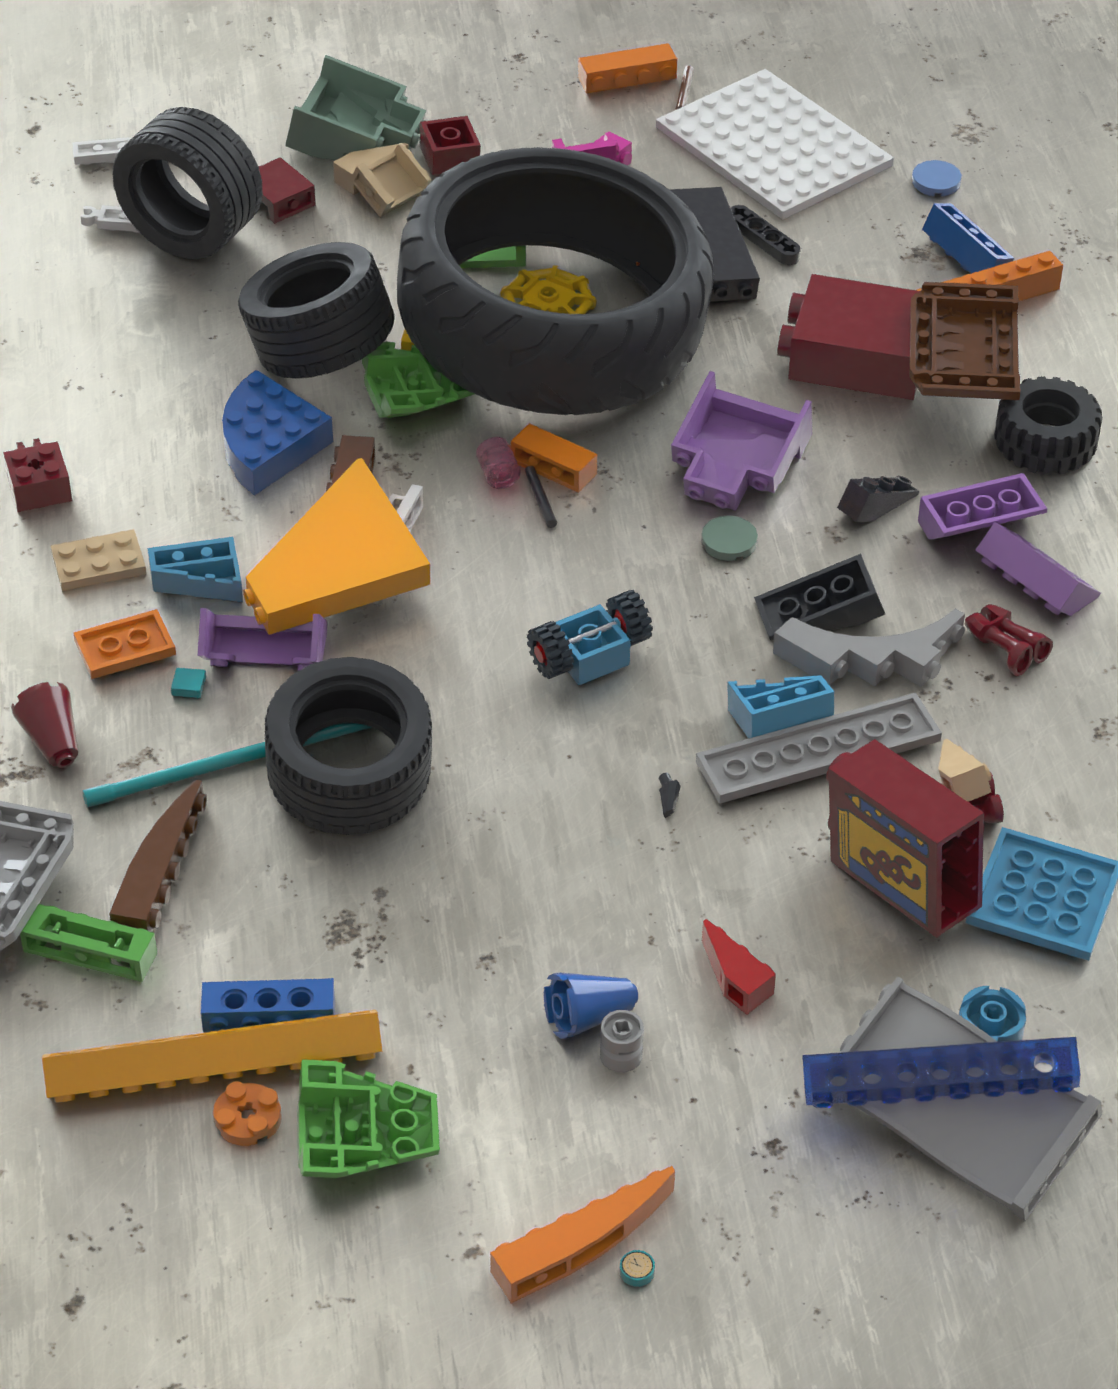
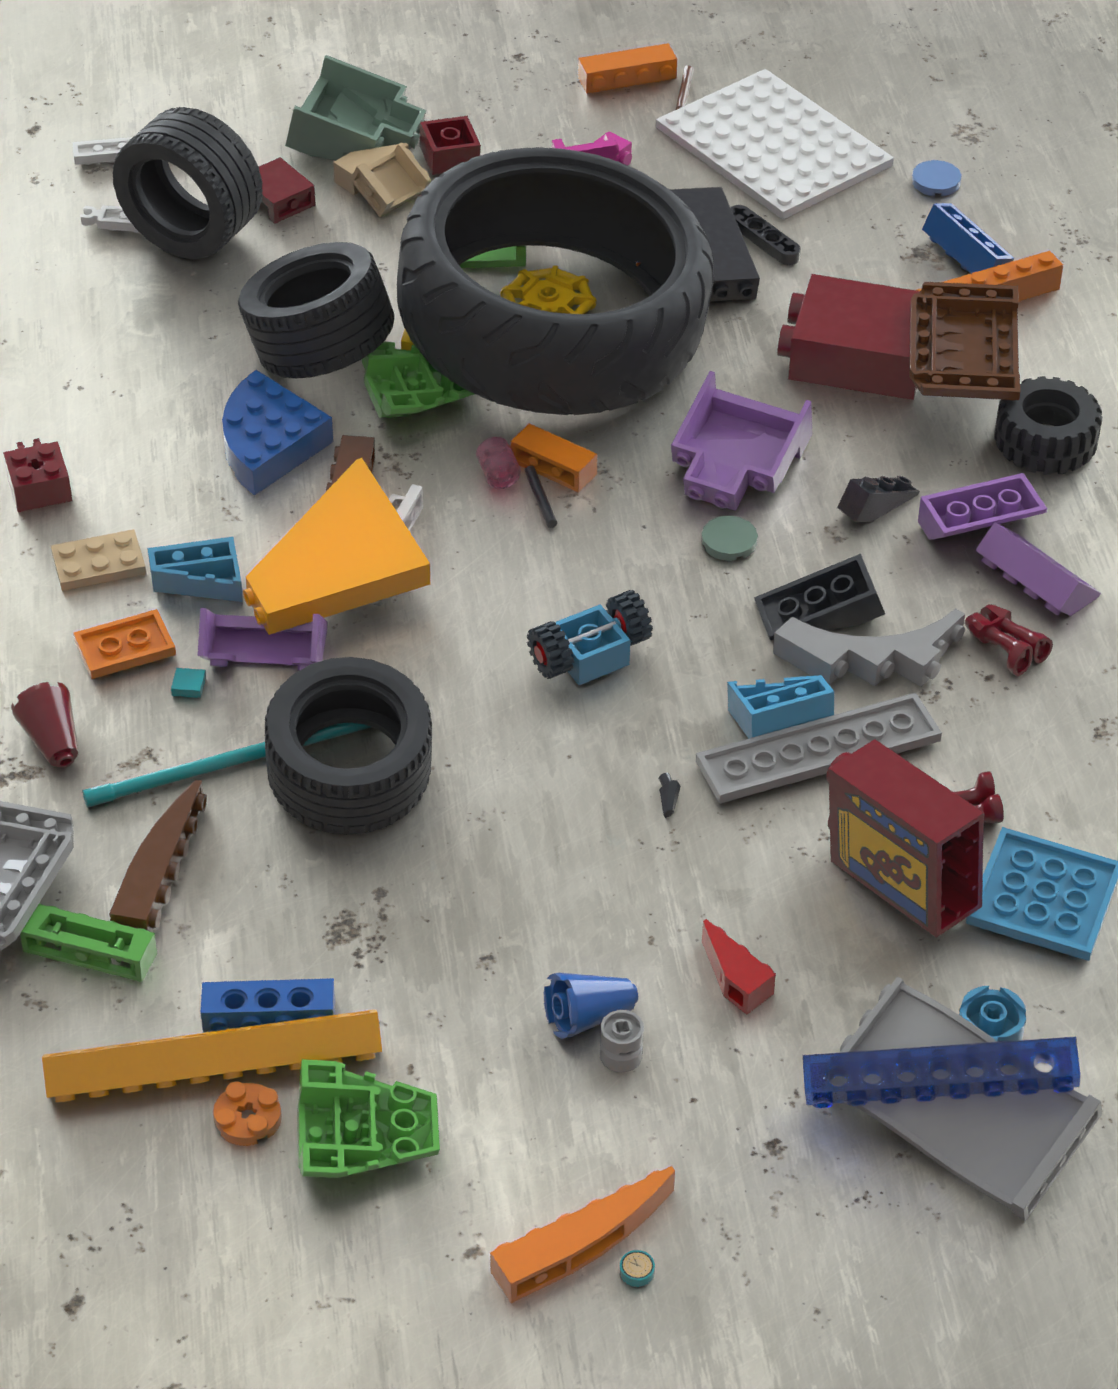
tan slope [938,739,991,802] -> none

